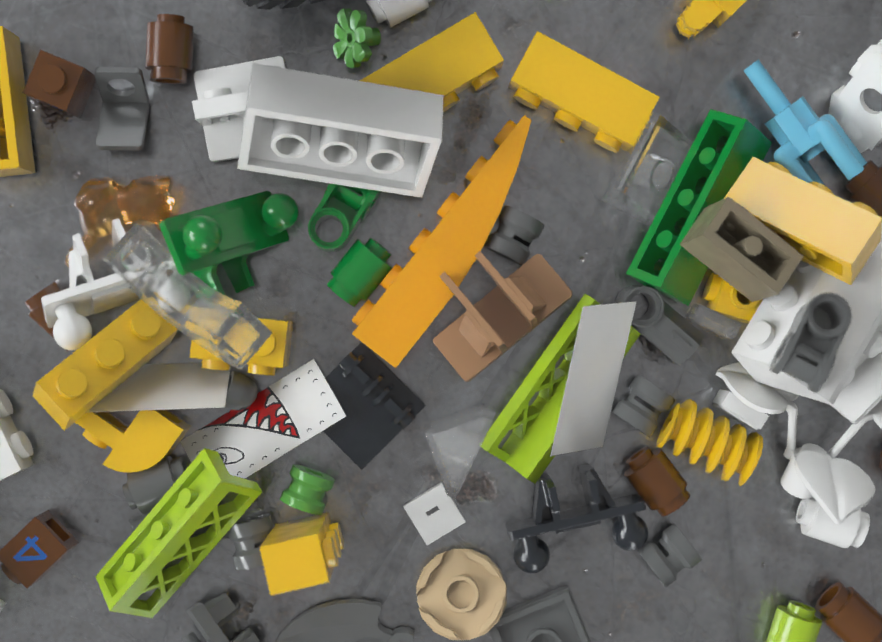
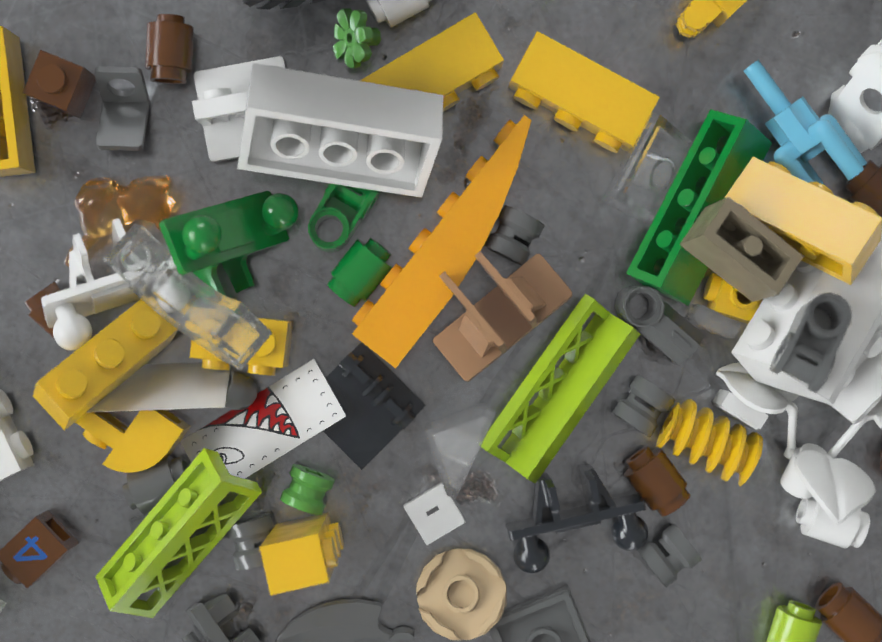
white sticker [550,301,637,456] -> none

